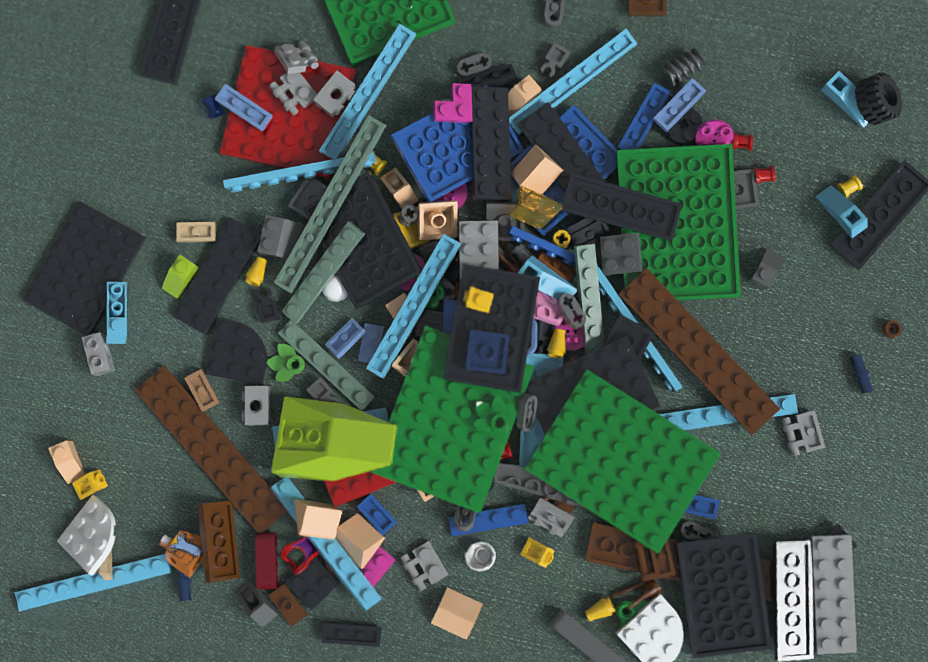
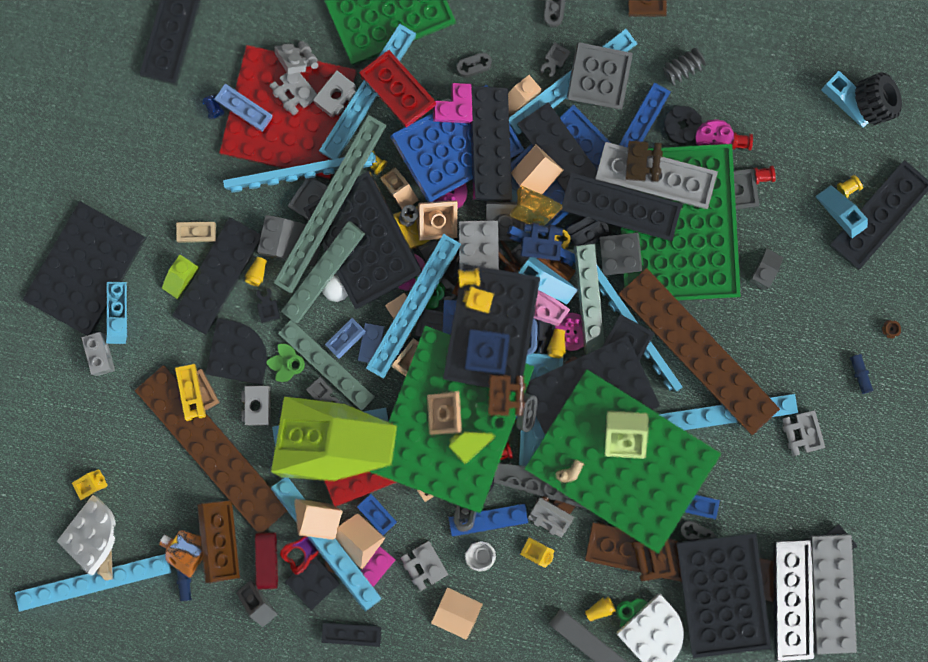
light nougat slope [49,440,86,484] -> none
reddish brown plate [269,583,308,627] -> none
black plate [457,64,517,87] -> none
dark grey beam [557,293,586,329] -> none
reddish brown plant [611,579,662,609] -> none
medium blue plate [653,78,706,133] -> none
none -> yellow plate [175,364,206,421]
none -> red plate [359,50,437,128]
none -> light nougat slope [428,392,461,434]
none -> lime slope [449,433,495,464]
none -> yellow bush [458,268,480,287]
none -> reddish brown plate [489,375,526,416]
none -> dark blue plate [520,222,563,261]
none -> tan arm [556,460,584,483]
none -> dark grey plate [566,42,633,110]
none -> light grey plate [595,142,718,210]
none -> yellowish green slope [605,412,648,458]
none -> dark brown plate [625,141,663,182]

